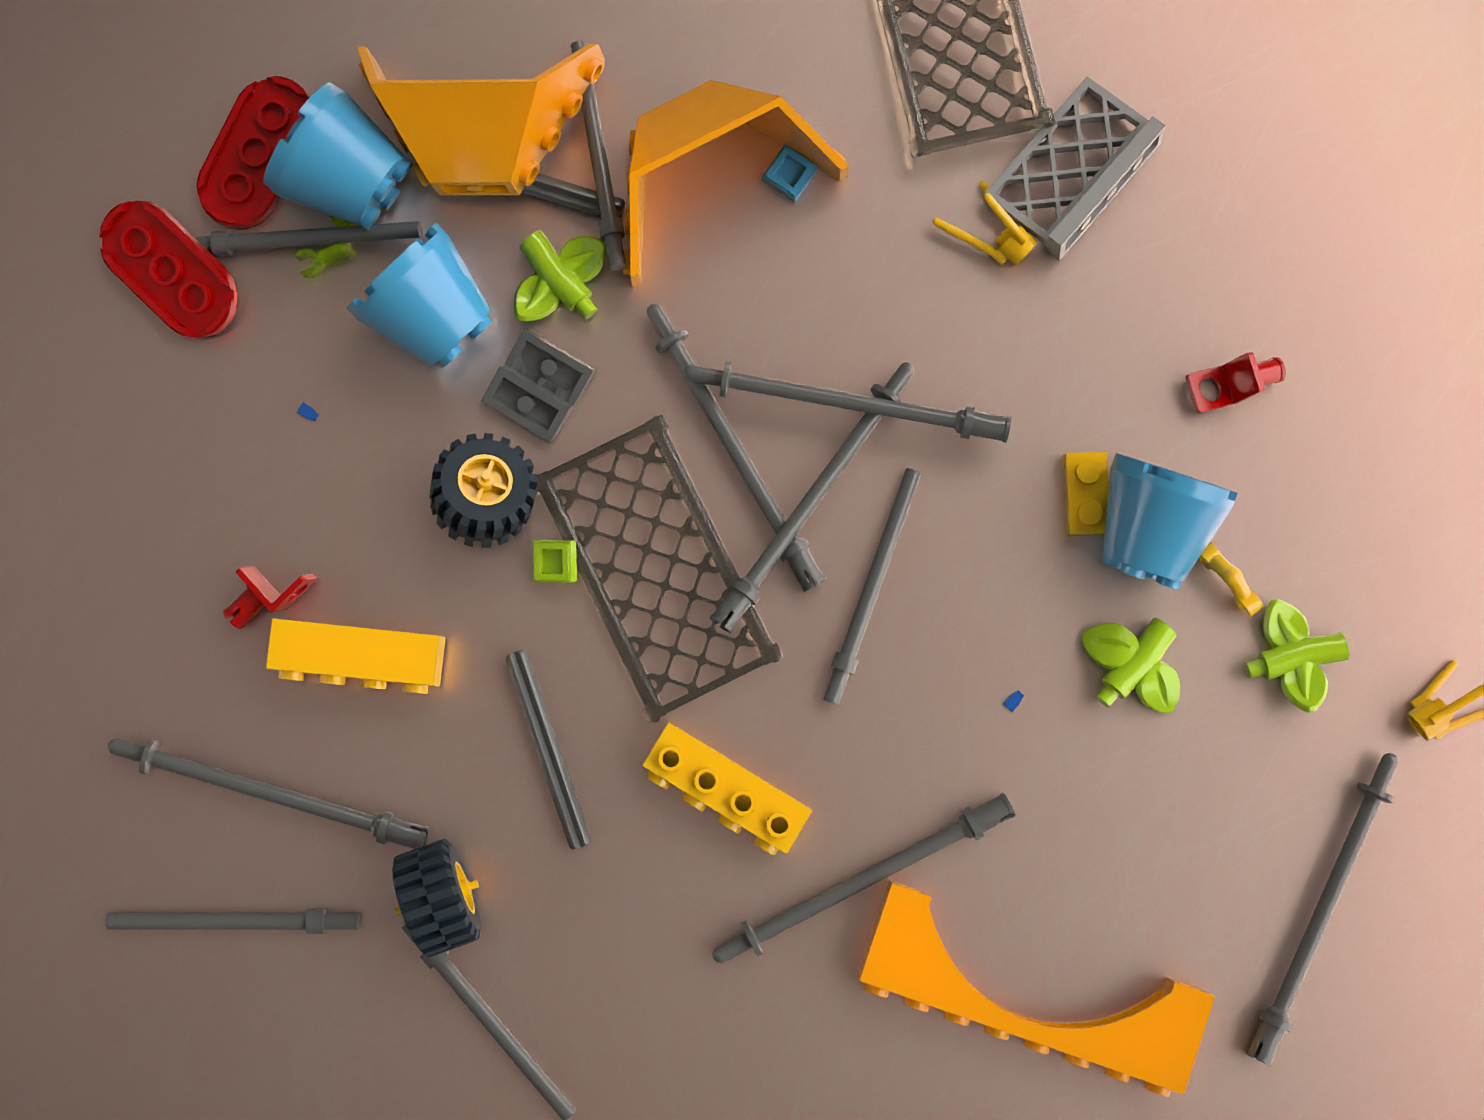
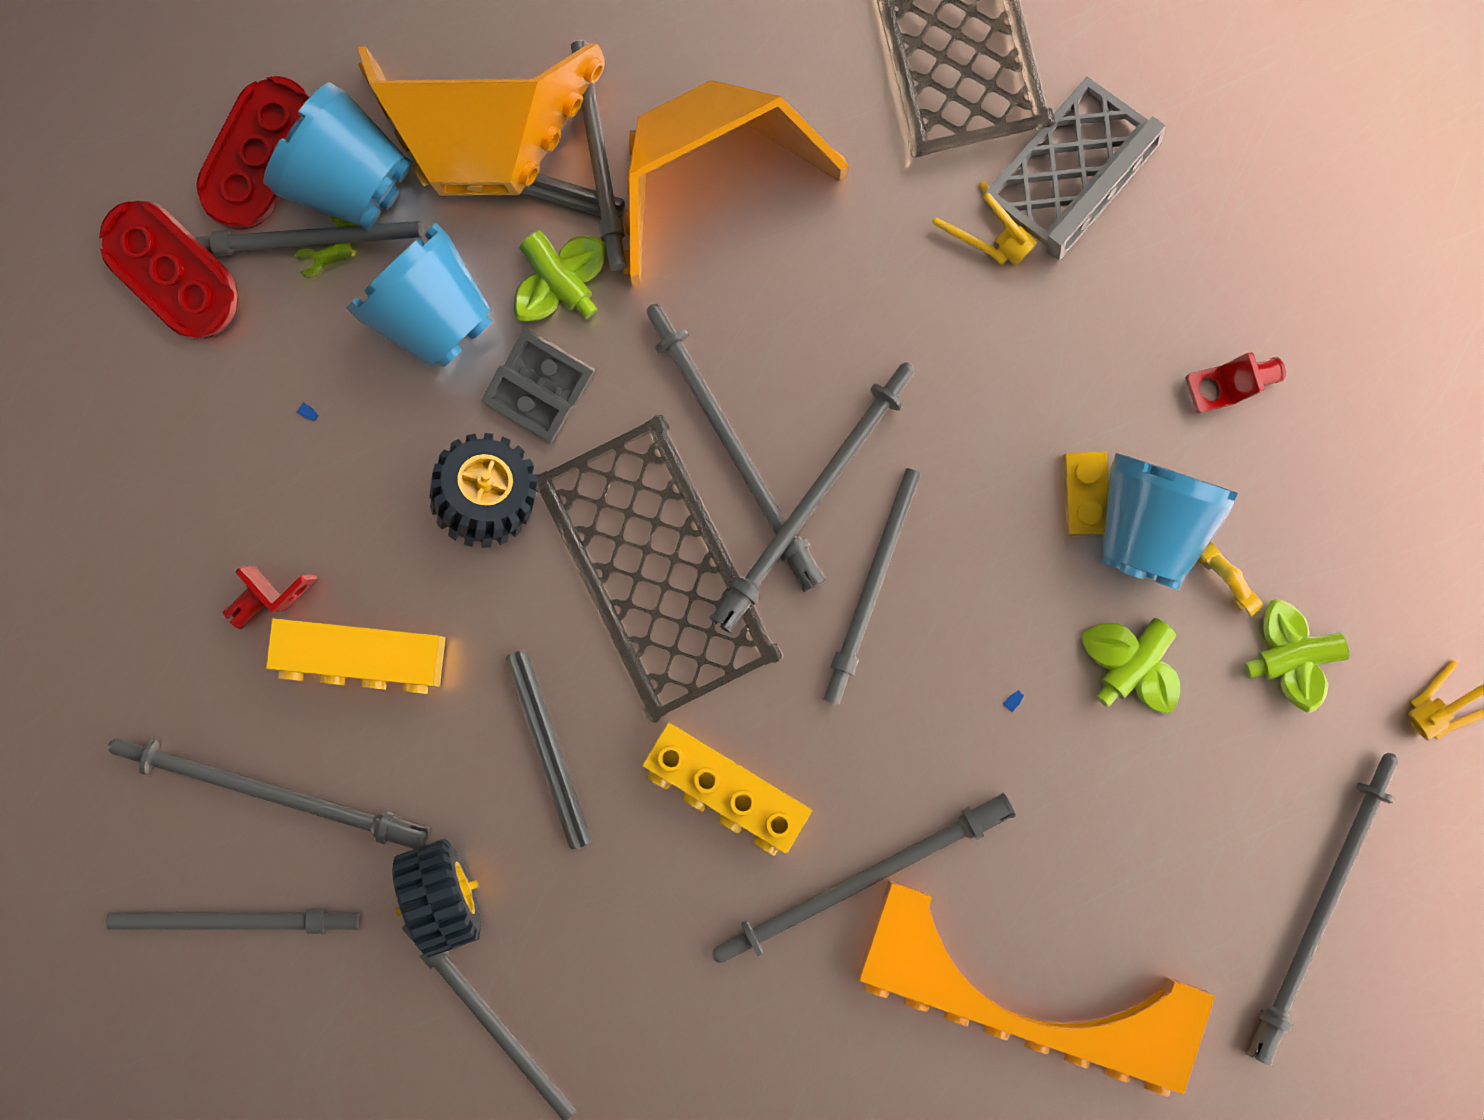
lime tile [532,540,577,583] -> none
dark grey bar [683,361,1011,443] -> none
dark azure tile [762,144,818,202] -> none

